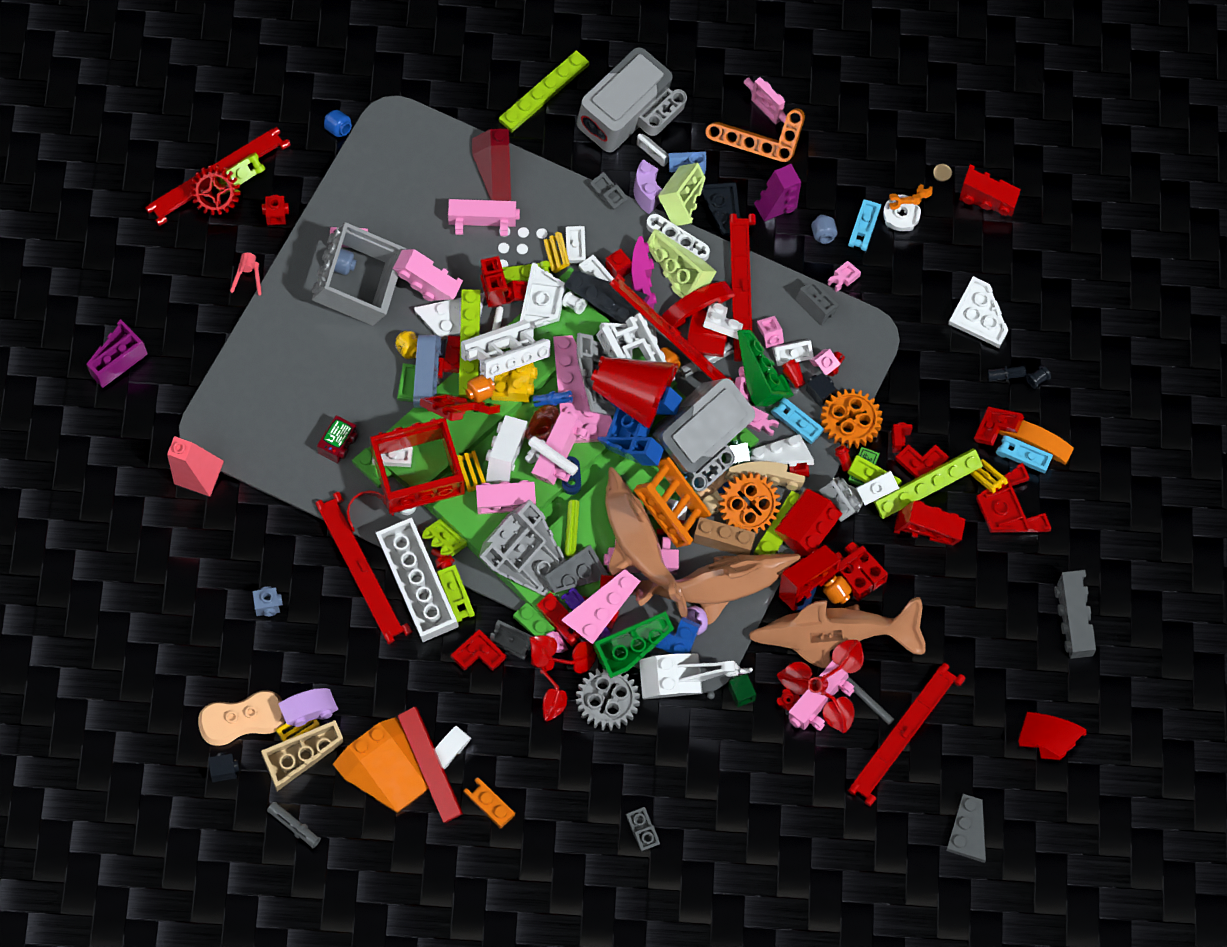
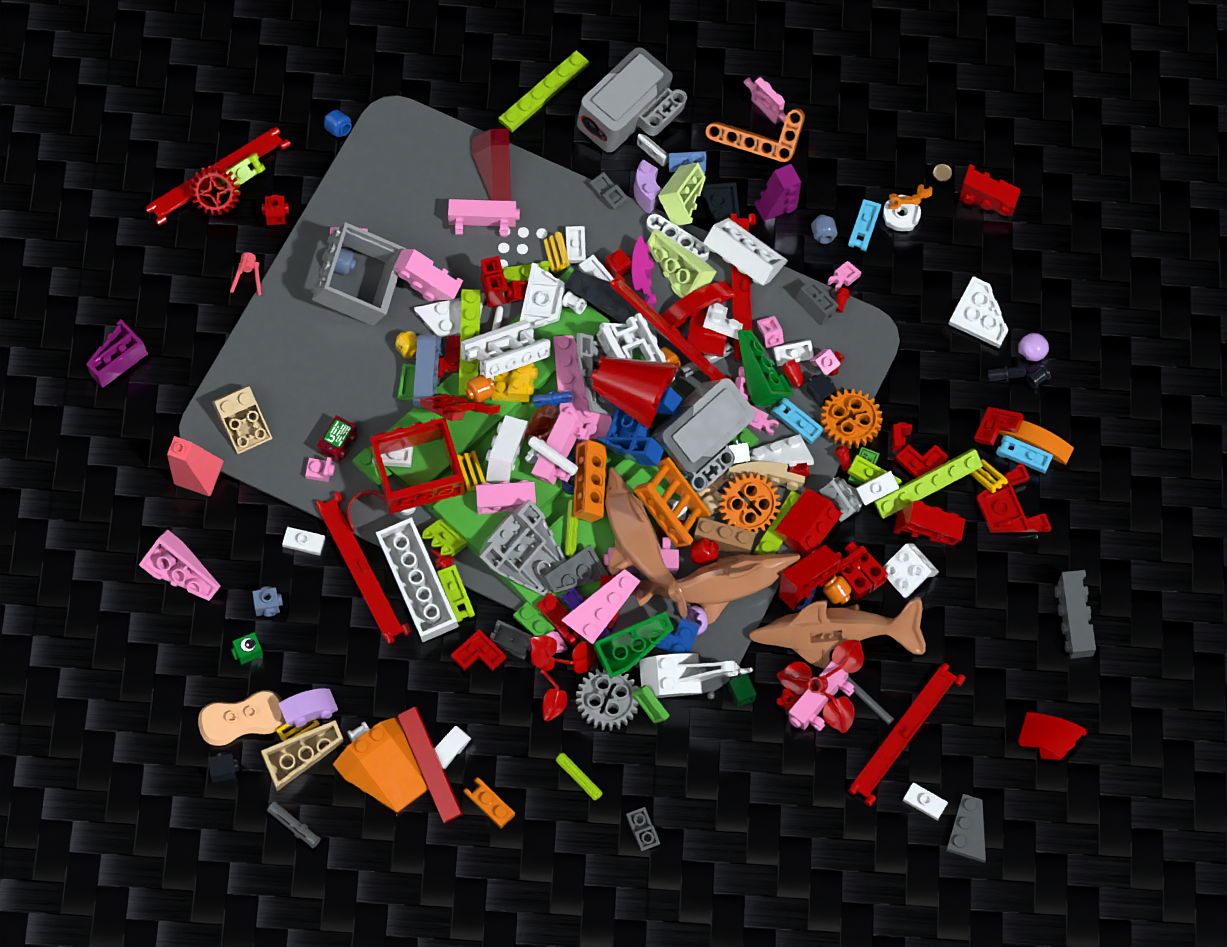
none -> bright pink wedge [139,530,220,600]
none -> tan slope [212,386,273,454]
none -> green brick [231,633,263,665]
none -> white plate [282,527,325,556]
none -> bright pink bracket [305,457,335,482]
none -> white bush [347,722,370,742]
none -> lime axle [556,753,602,800]
none -> orange brick [573,440,607,523]
none -> bright green tile [632,685,670,723]
none -> red head [690,538,719,566]
none -> white slope [703,218,787,285]
none -> red pin [835,288,850,313]
none -> white bracket [883,544,939,598]
none -> white plate [903,783,948,821]
none -> lavender hair [1018,333,1049,361]

